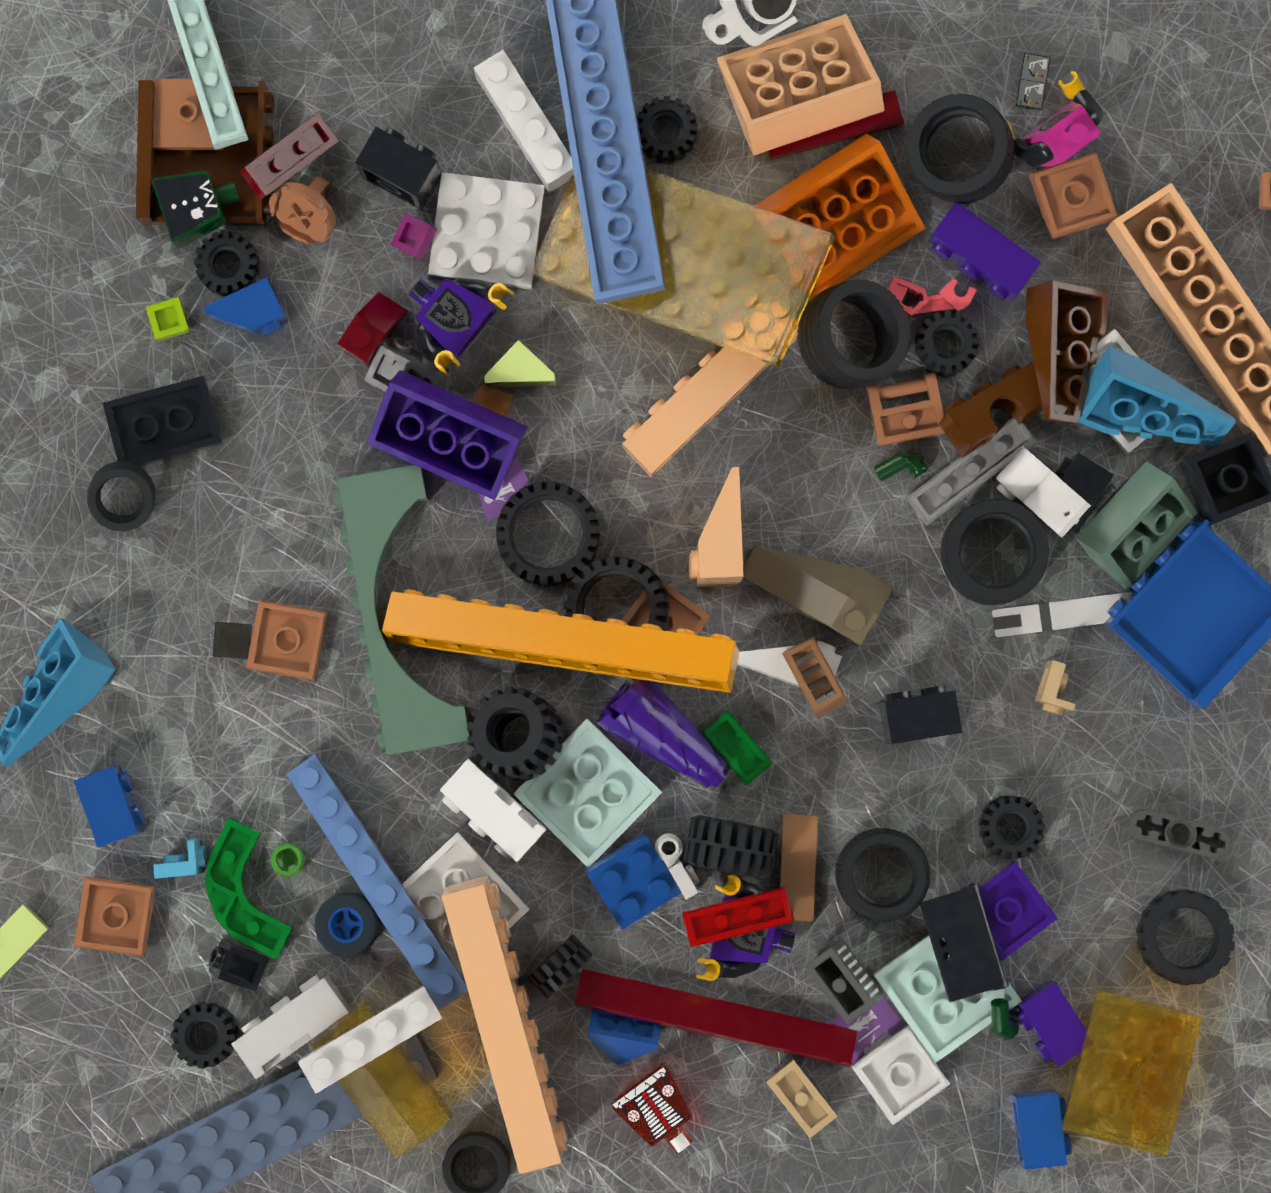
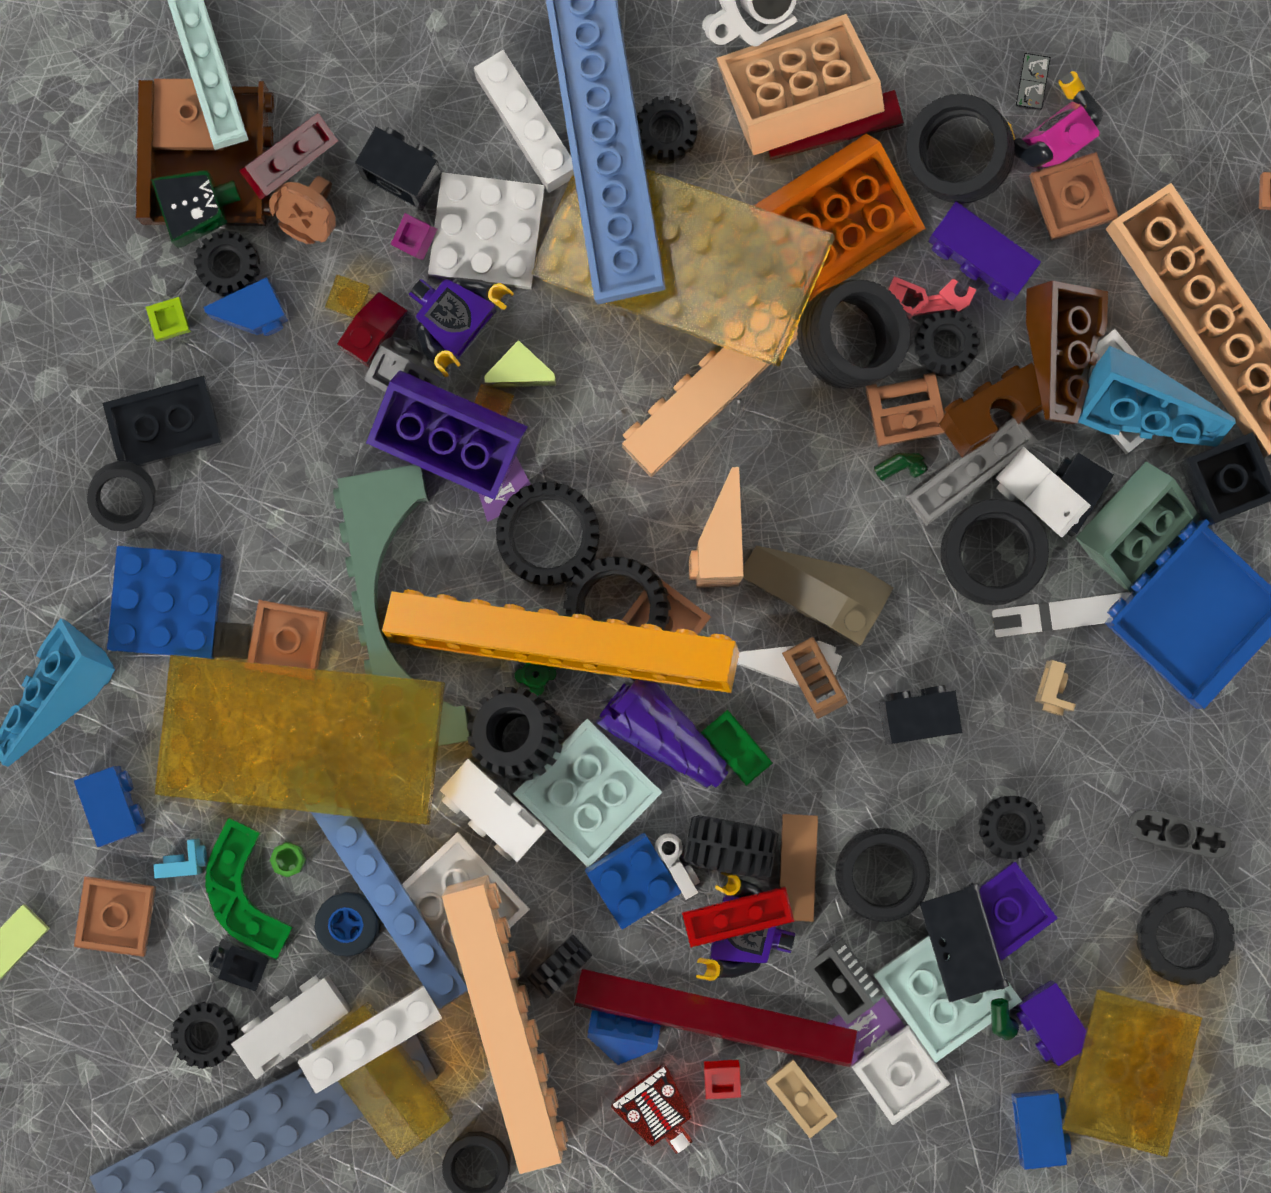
none -> blue plate [107,546,223,659]
none -> clear yellow plate [154,655,445,825]
none -> clear yellow plate [325,274,371,318]
none -> green plate [515,663,557,696]
none -> red plate [704,1060,741,1099]

